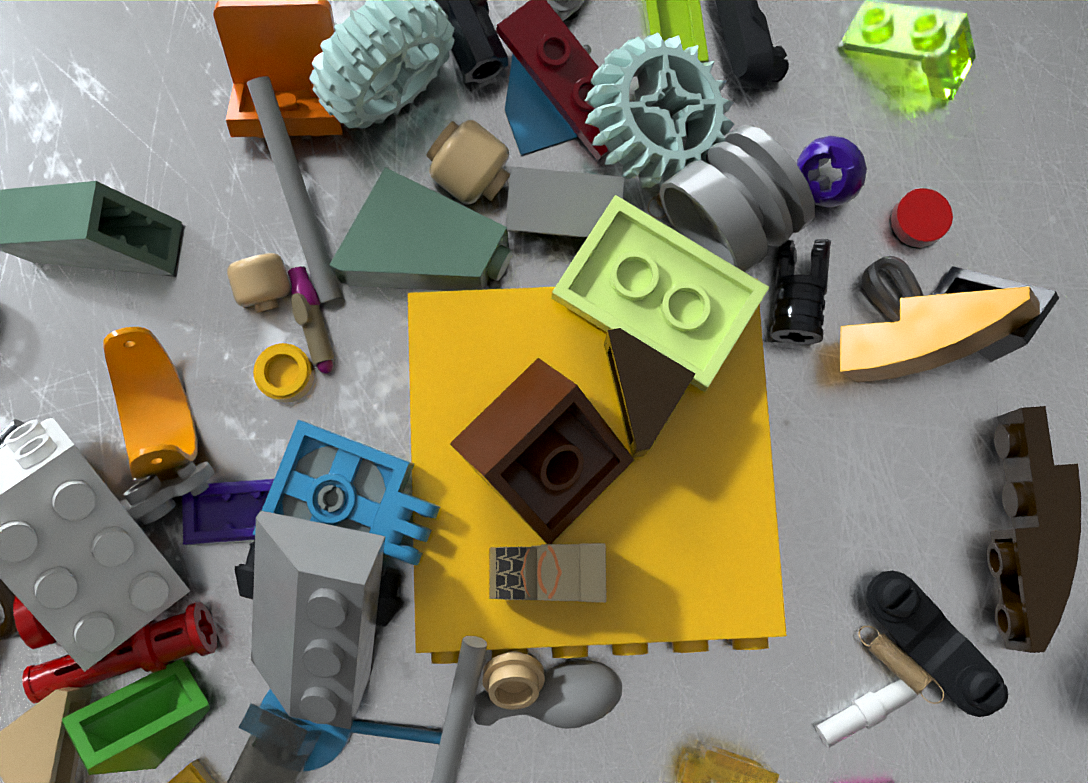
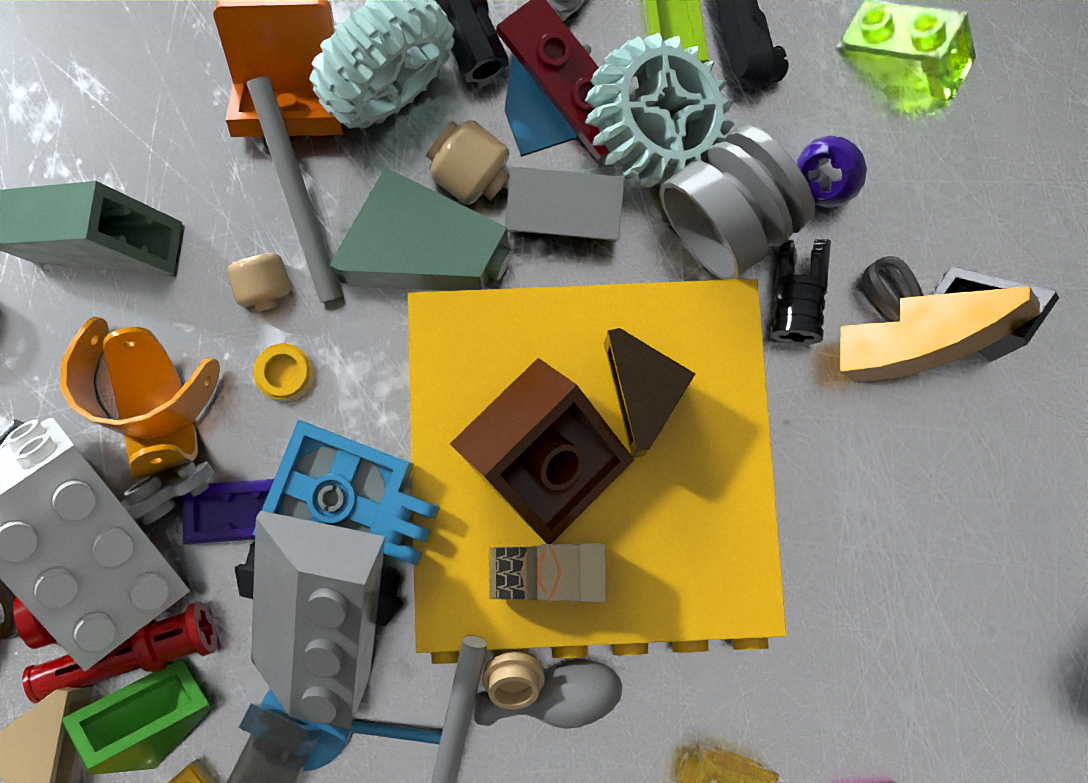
dark tan piece [288,266,336,374] -> none
yellowish green plate [552,195,769,392] -> none
white piece [815,680,917,748] -> none
tan piece [858,626,944,704] -> none
black piece [866,570,1009,717] -> none
red tile [891,188,953,248] -> none
dark brown slope [987,406,1081,653] -> none
none -> light orange piece [60,317,220,439]

